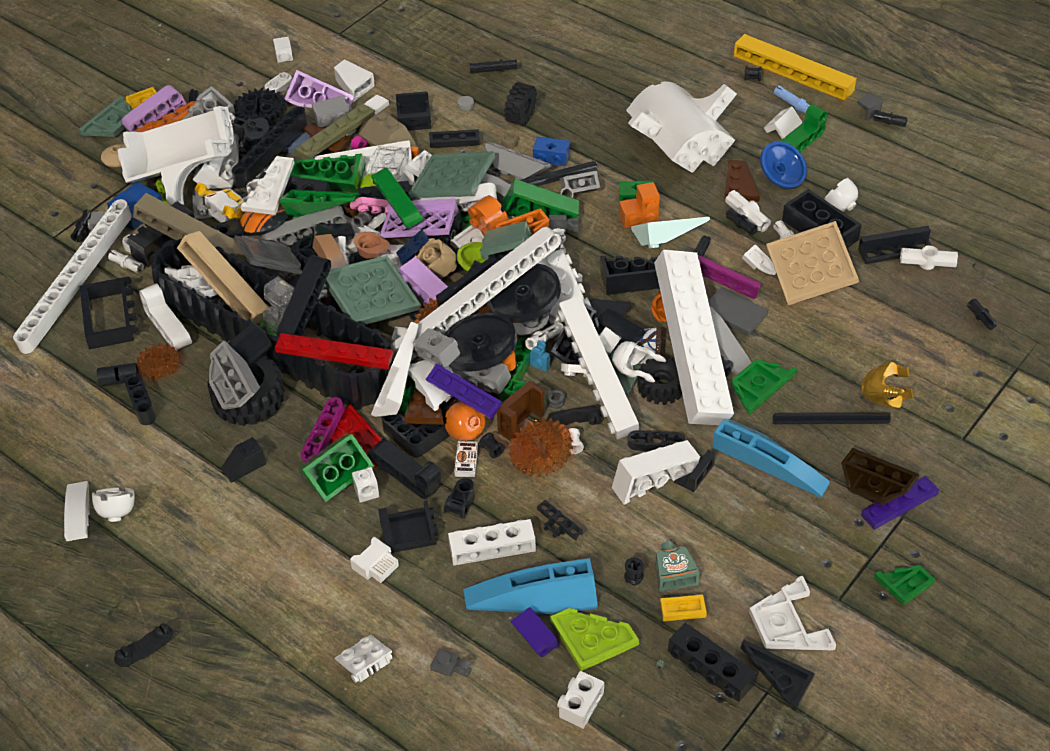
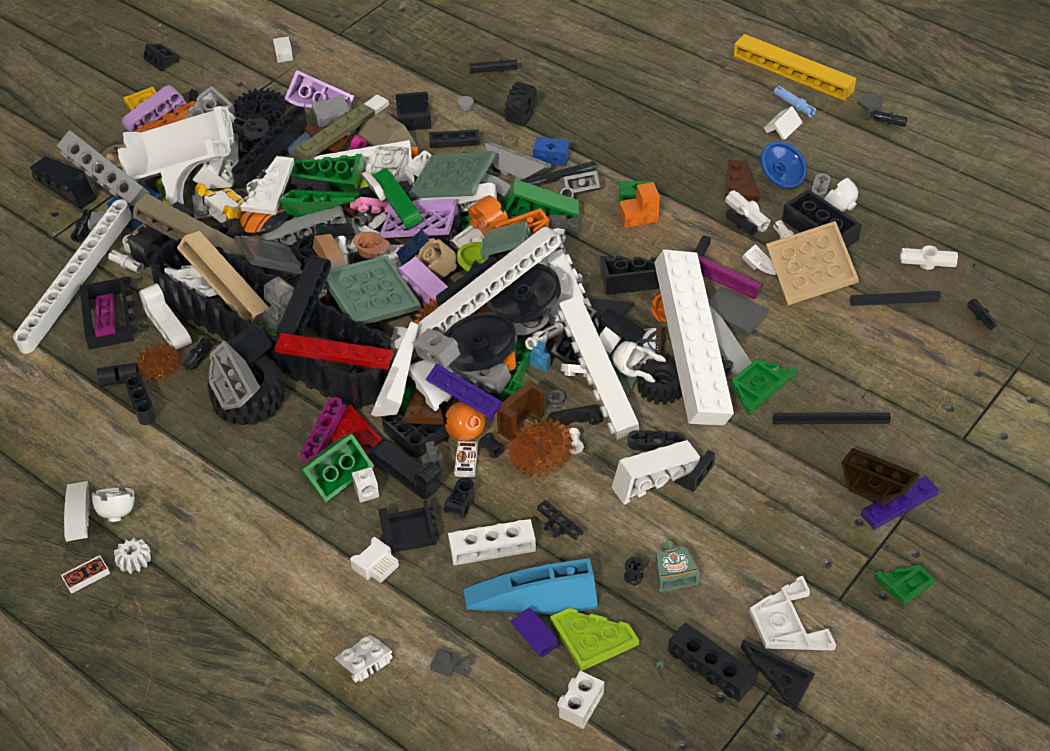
sand green wing [78,96,132,137] -> none
black piece [114,623,173,667] -> none
black slope [221,437,266,483] -> none
white plate [265,72,292,93] -> none
white slope [334,59,375,102] -> none
white cylinder [626,82,737,173] -> none
light aqua wedge [631,217,710,248] -> none
yellow plate [660,595,707,621] -> none
dark azure wedge [712,419,830,498] -> none
black bush [744,66,762,81] -> none
green beam [780,104,828,153] -> none
black fence [858,226,932,264] -> none
pearl gold piece [861,361,914,408] -> none
none -> black wedge [30,156,97,210]
none -> light grey brick [57,130,150,207]
none -> tile [61,555,110,594]
none -> magenta tile [95,293,116,337]
none -> white gear [114,537,151,574]
none -> black bracket [143,44,180,71]
none -> black axle [183,338,211,370]
none -> white tile [362,171,386,201]
none -> dark grey plate [421,441,444,471]
none -> light grey beam [811,173,830,199]
none -> black axle [850,291,942,306]

